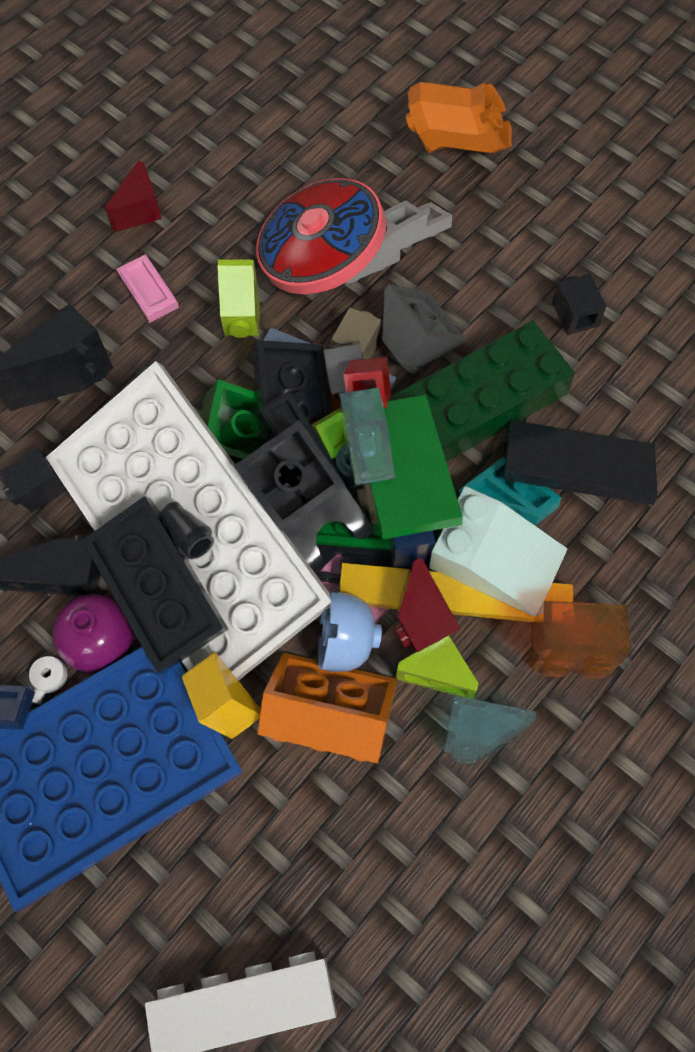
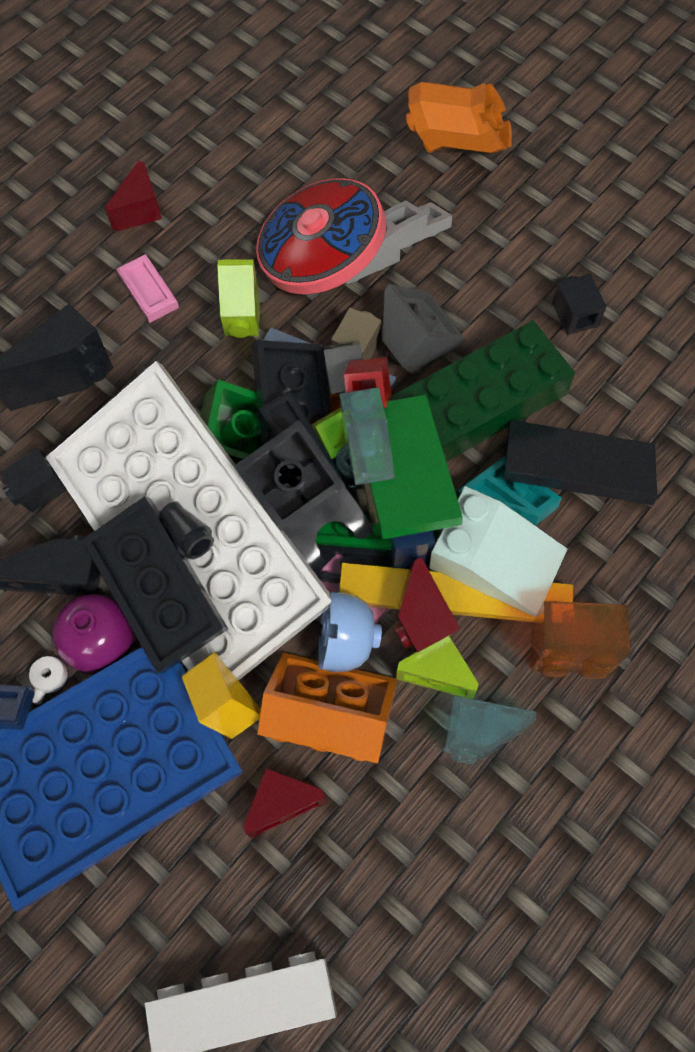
none -> dark red slope [243,768,327,839]

